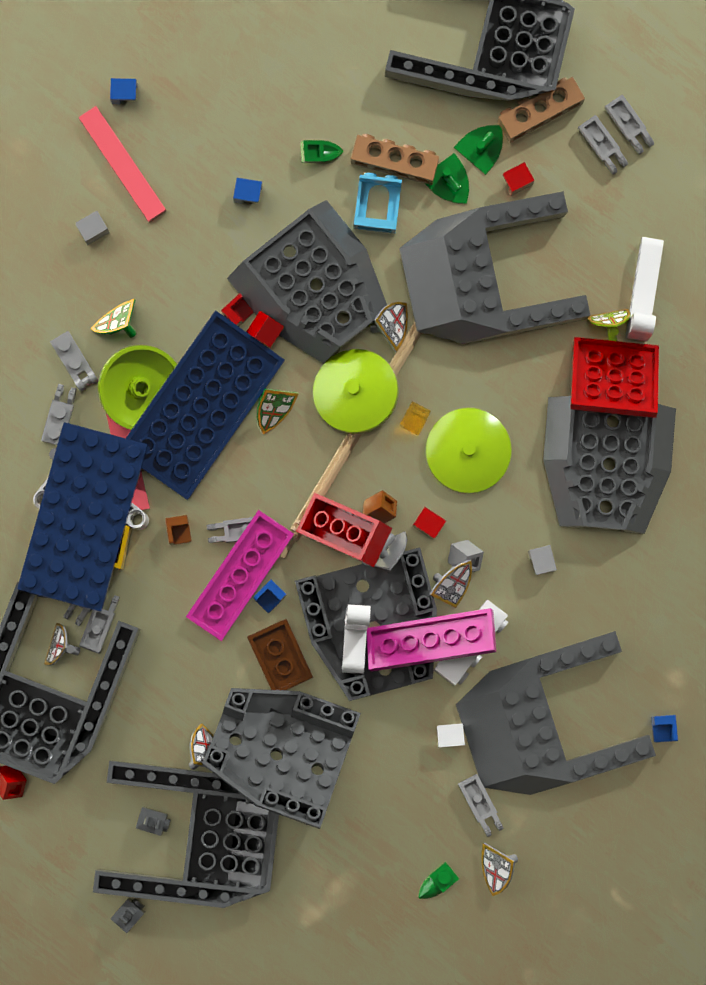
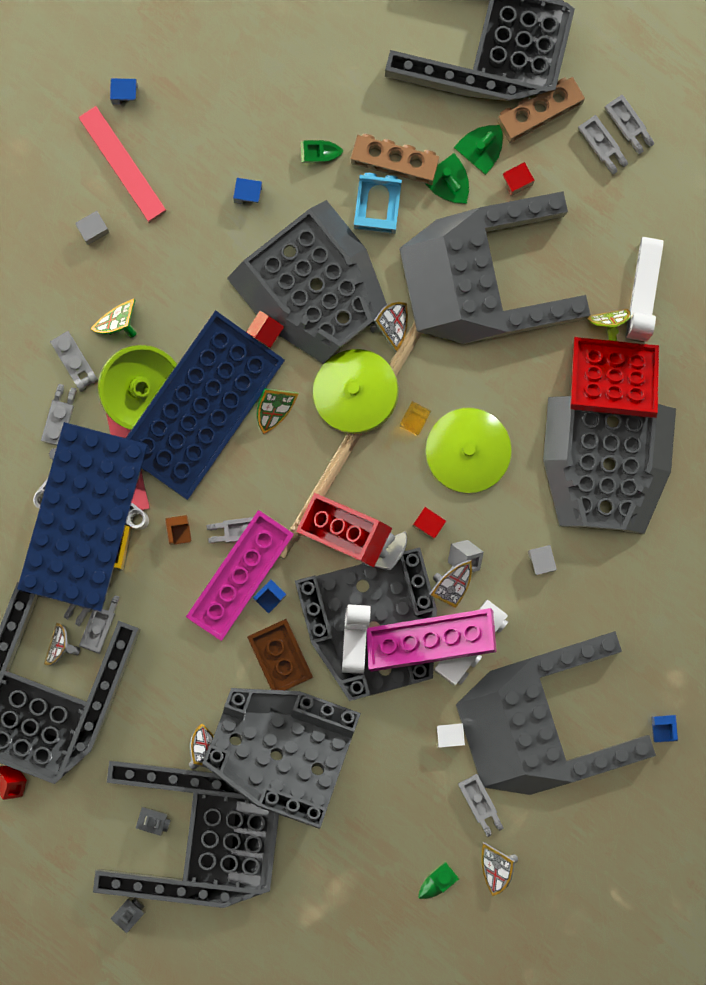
red panel [221,293,254,326] -> none
dark orange panel [363,490,397,524] -> none

